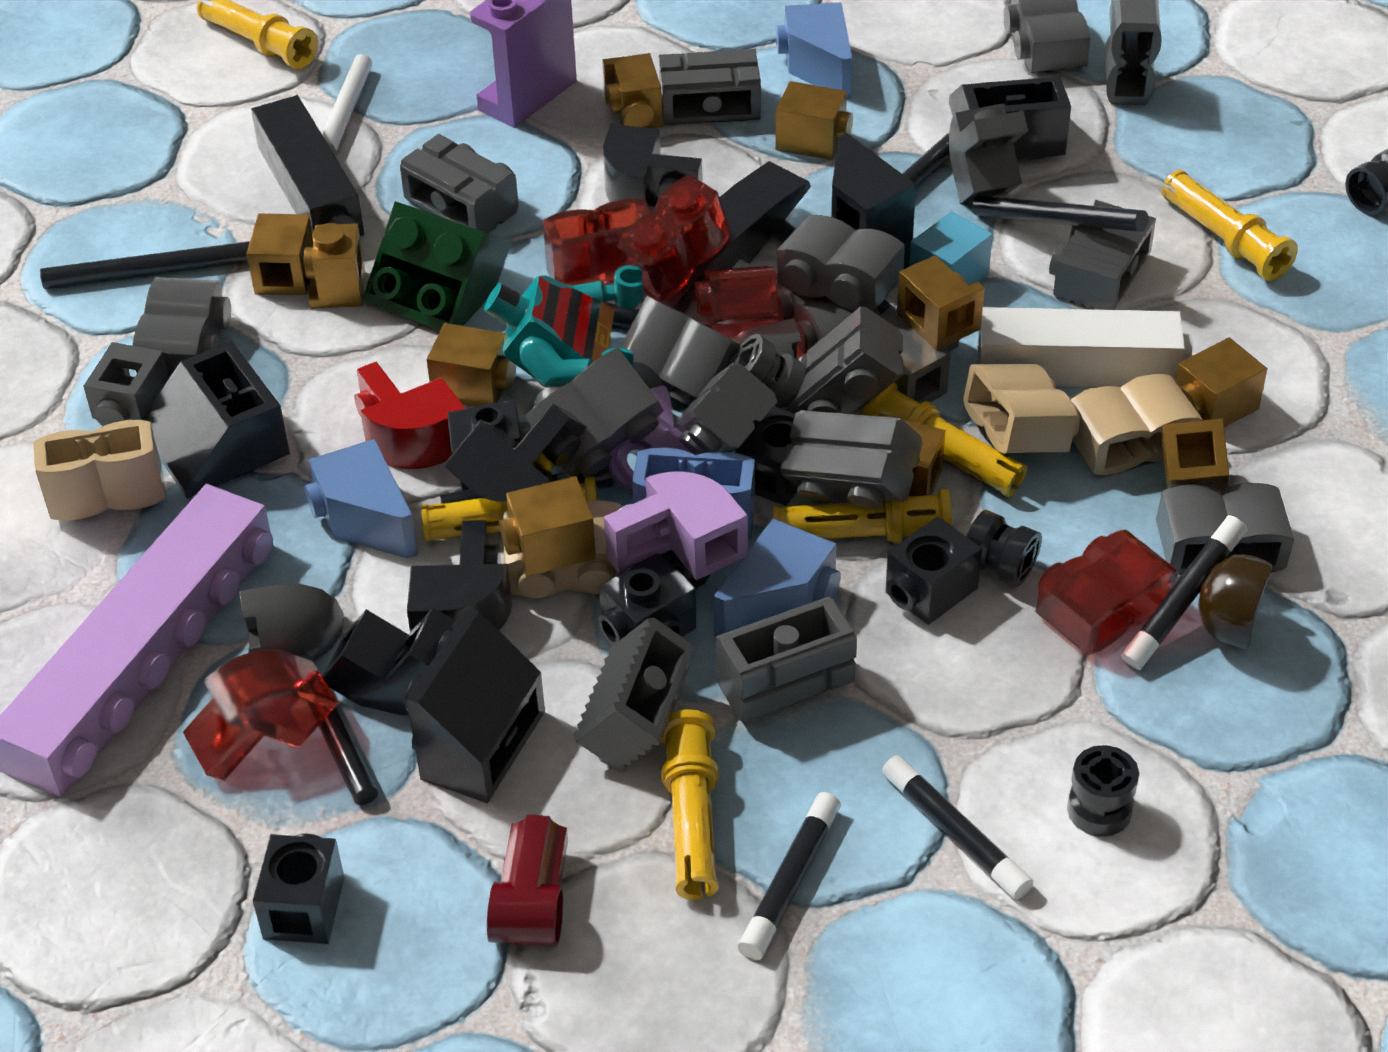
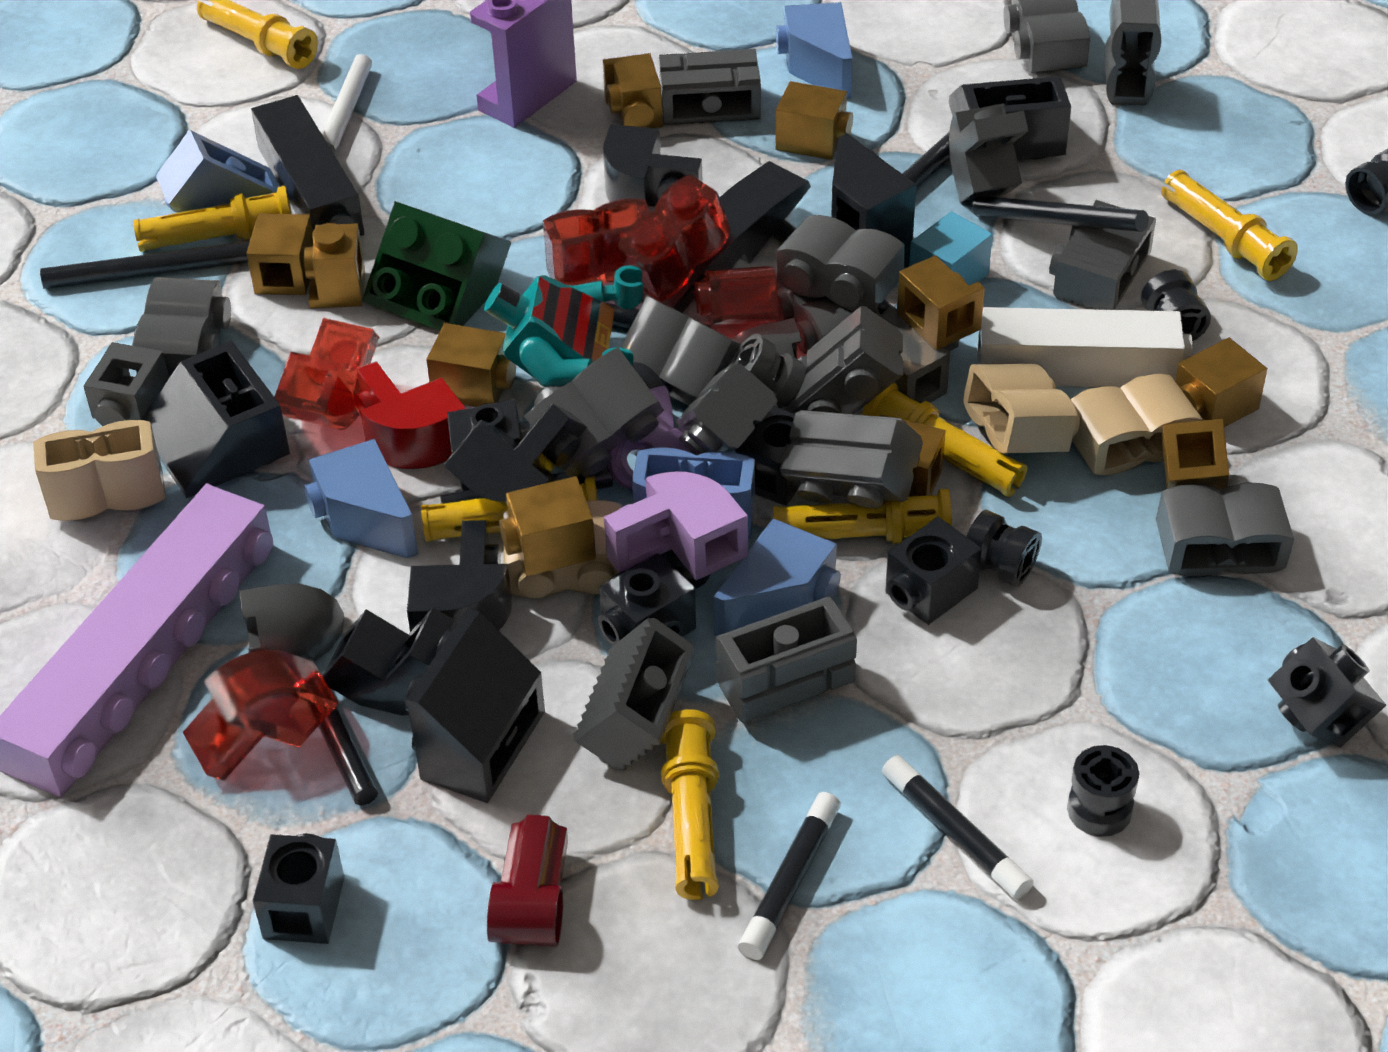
dark grey brick [400,134,519,233] -> none
clear red brick [1035,529,1179,655] -> none
black bar [1121,515,1248,670] -> none
dark brown hair [1198,554,1272,650] -> none
none -> yellow pin [133,186,292,252]
none -> medium blue slope [156,130,280,213]
none -> clear red brick [274,318,380,430]
none -> black wheel [1141,269,1211,341]
none -> black brick [1268,637,1387,748]

